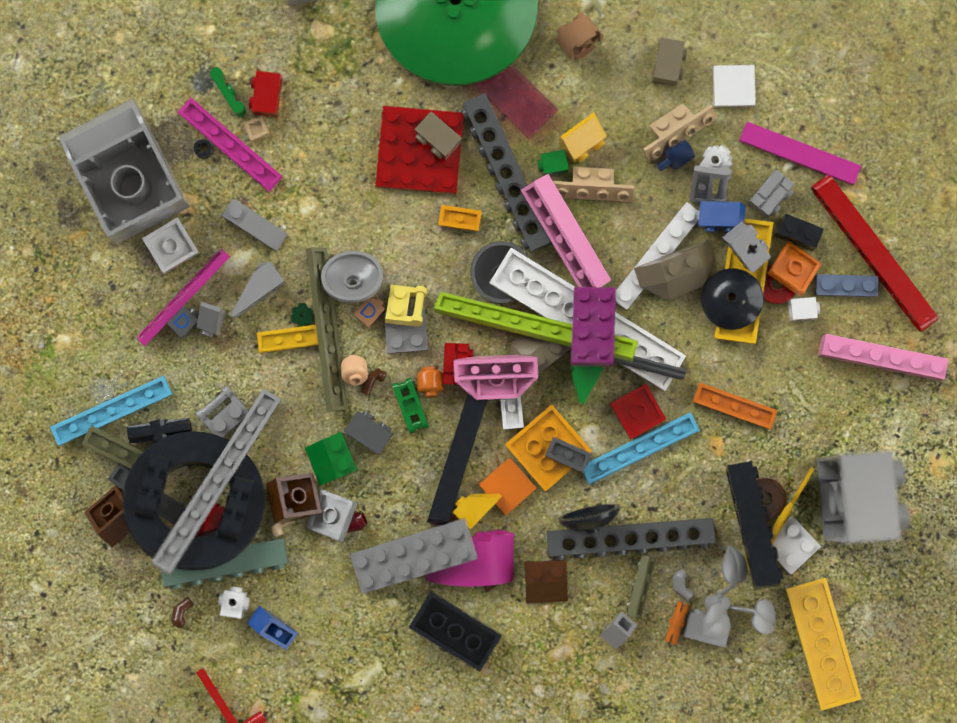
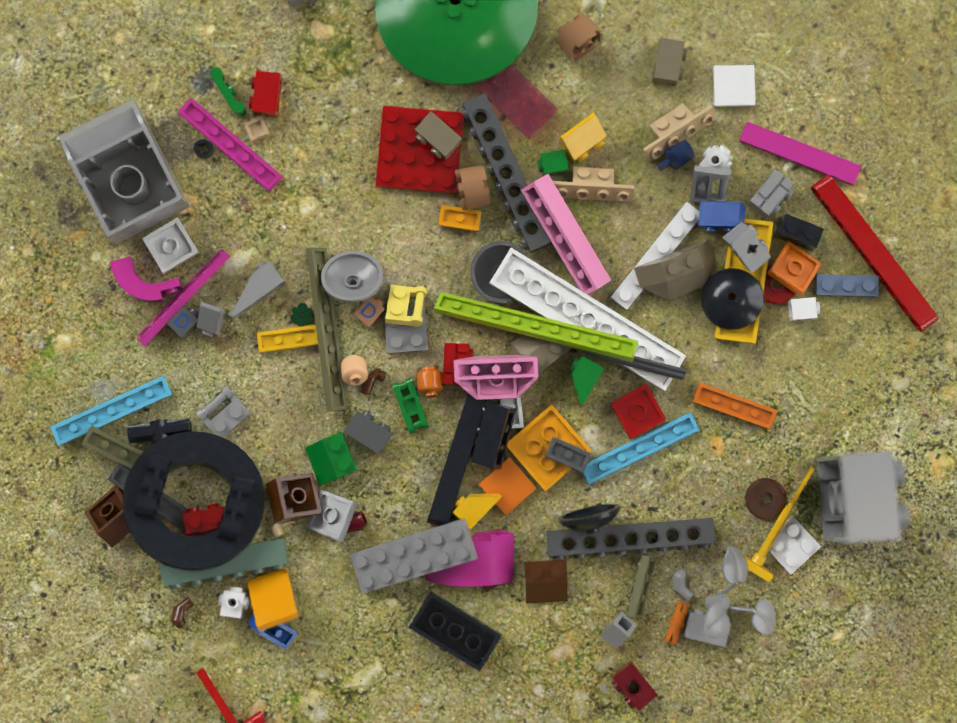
light grey plate [152,389,281,575] -> none
light grey slope [222,199,288,251] -> none
magenta plate [571,287,616,366] -> none
black brick [726,461,783,591] -> none
yellow plate [785,577,861,711] -> none
bright pink brick [818,334,948,381] -> none
none -> dark pink arch [110,257,183,303]
none -> light orange tile [247,567,299,631]
none -> medium nougat brick [455,165,491,210]
none -> black brick [471,402,517,469]
none -> dark red brick [611,661,658,711]

